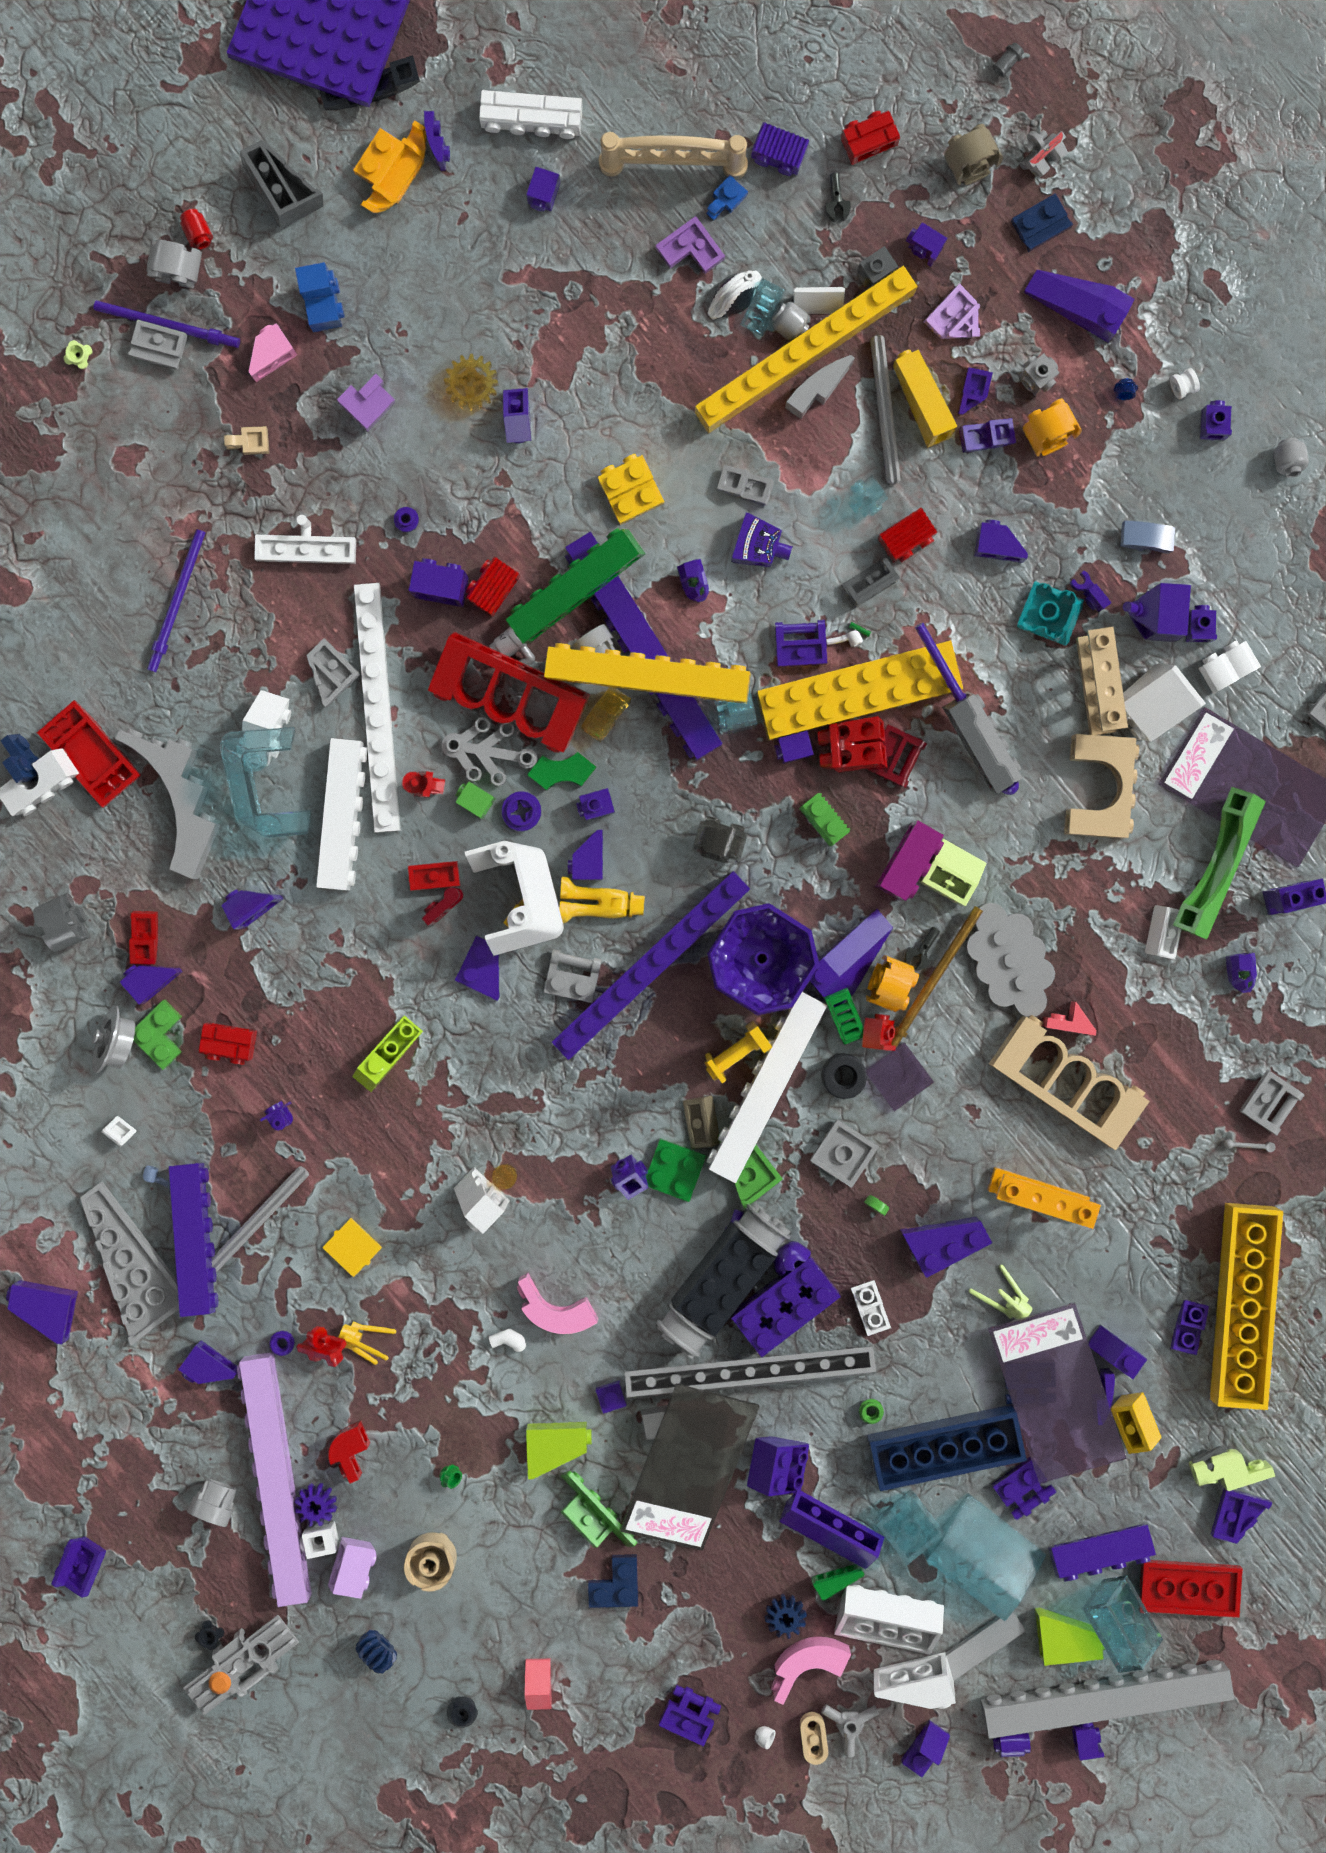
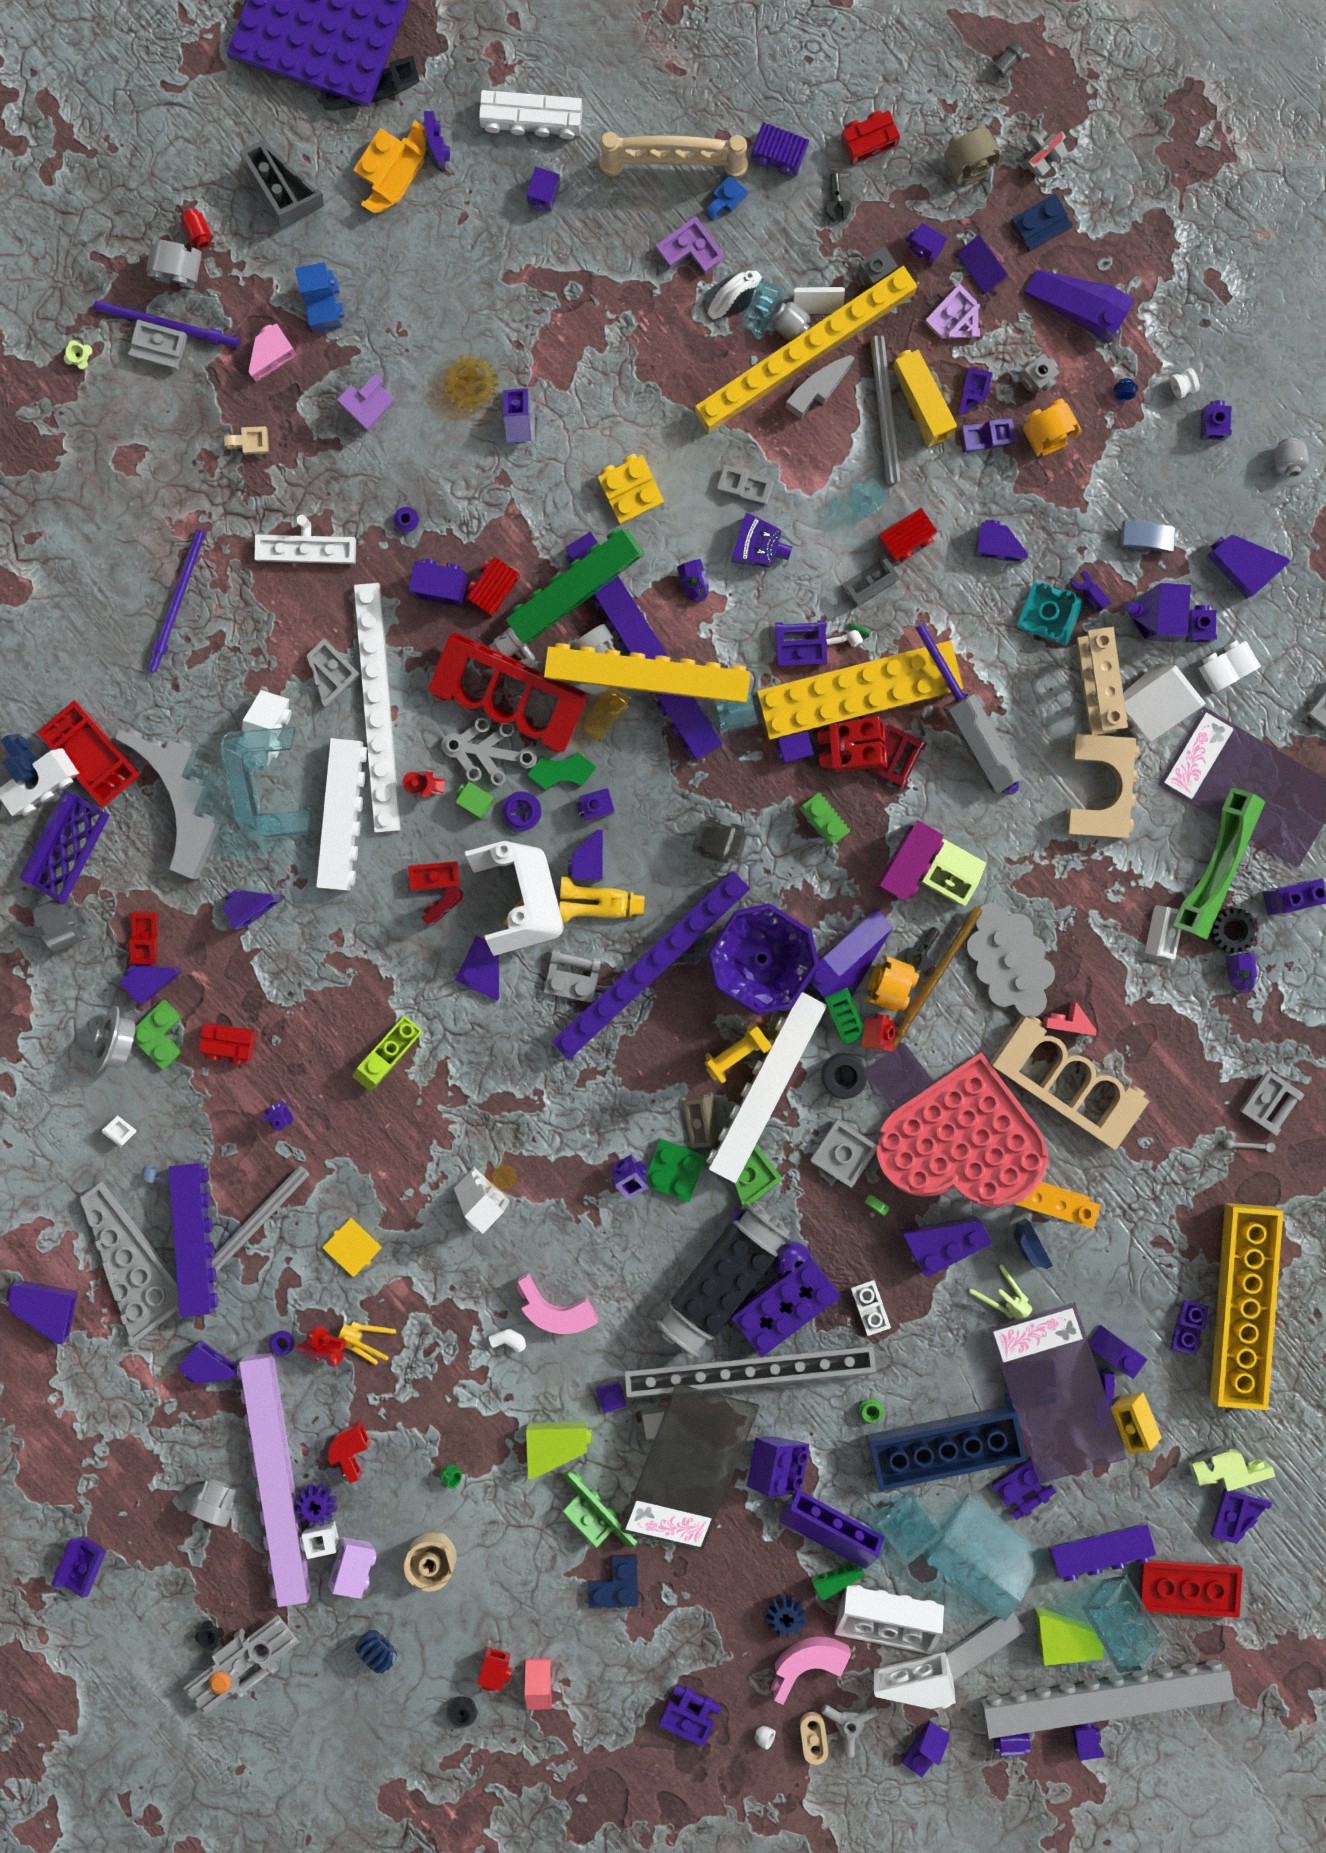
none -> dark purple fence [19,789,110,904]
none -> red brick [477,1647,512,1691]
none -> coral plate [877,1053,1048,1207]
none -> dark purple slope [956,235,1008,294]
none -> dark blue slope [1014,1218,1053,1269]
none -> dark purple slope [1207,534,1291,599]
none -> black tyre [1209,908,1258,953]

